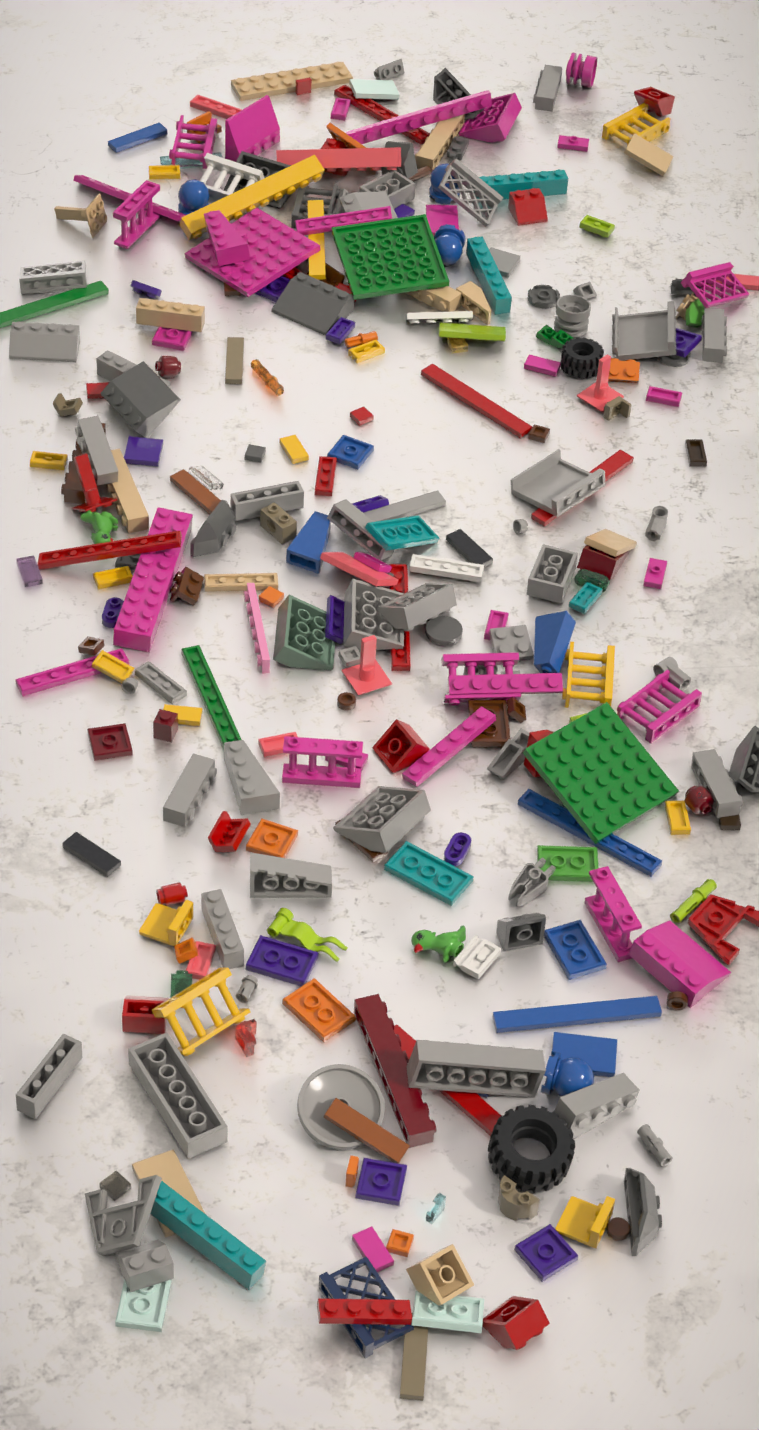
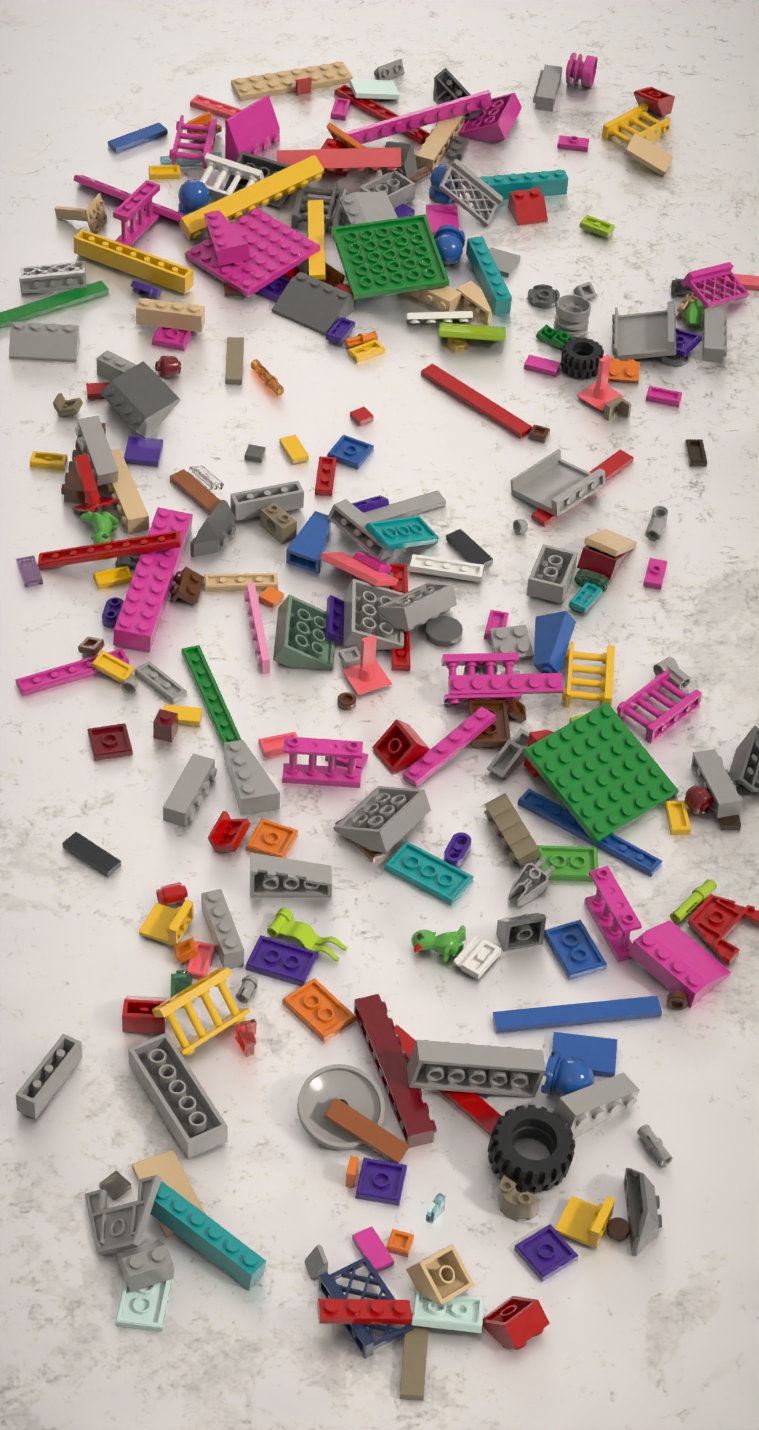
dark pink tile [295,206,392,235] -> none
none -> yellow brick [73,229,194,294]
none -> light grey slope [305,1244,328,1279]
none -> dark tan brick [484,793,542,867]

